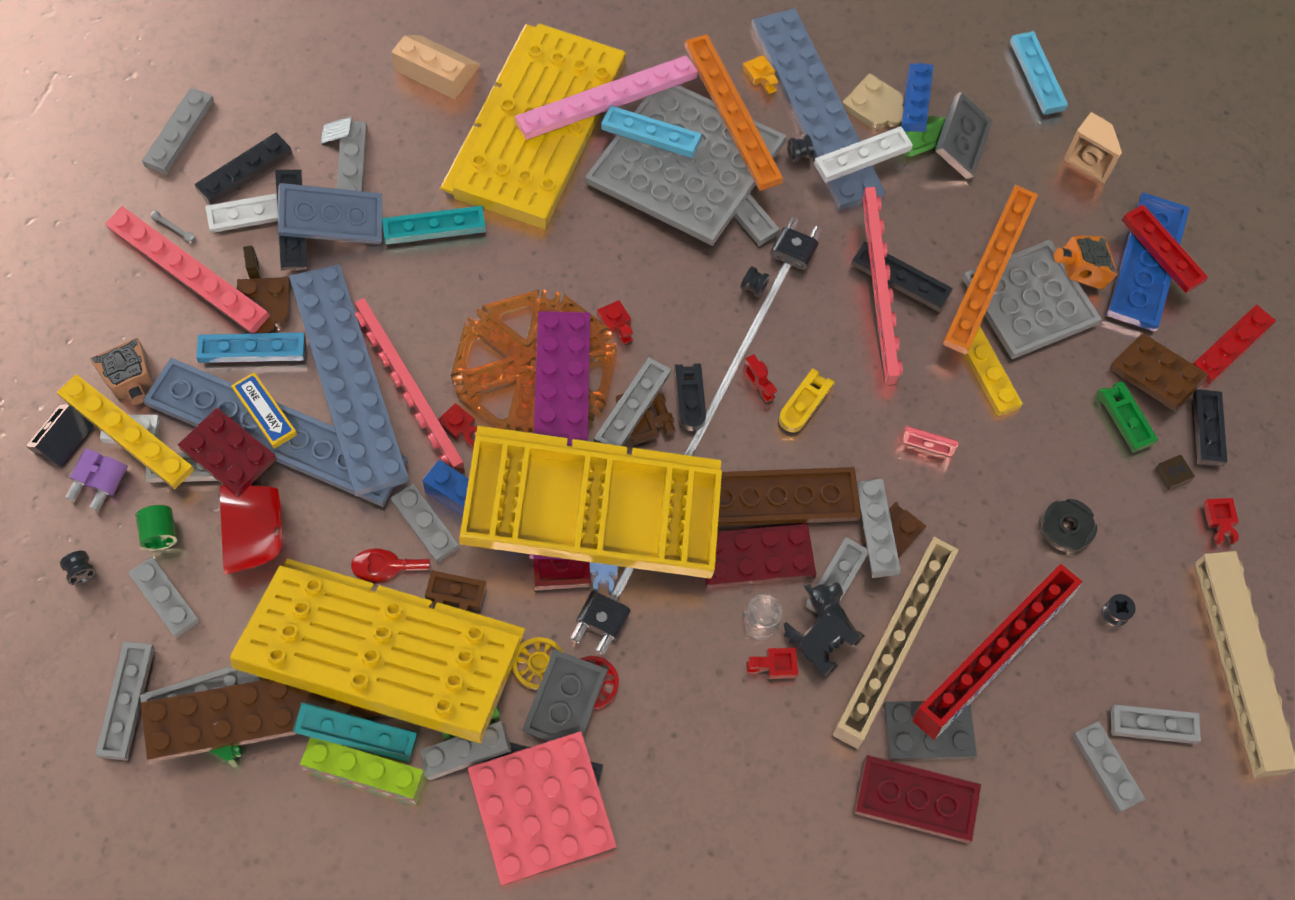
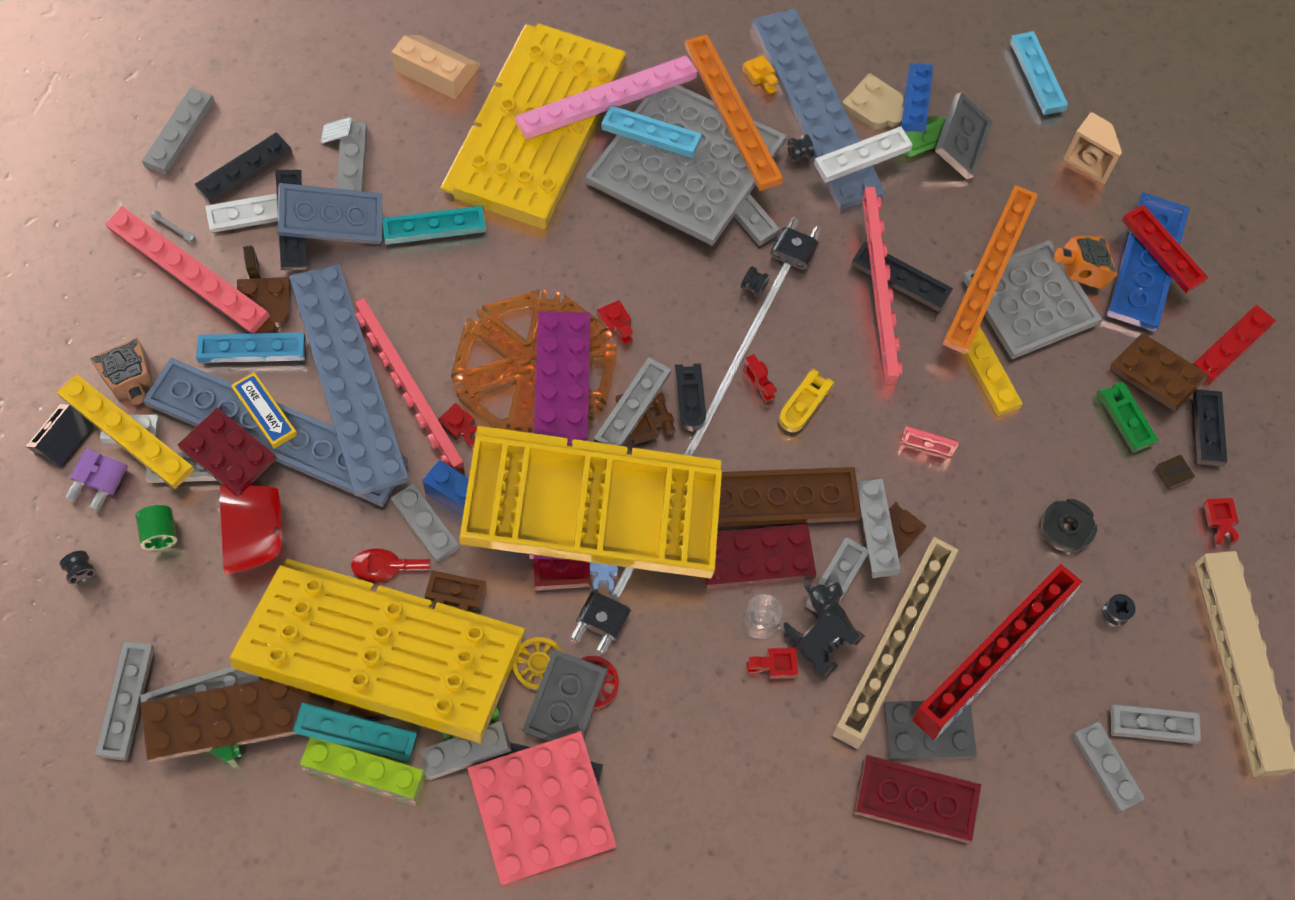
light grey plate [128,556,200,639] -> none

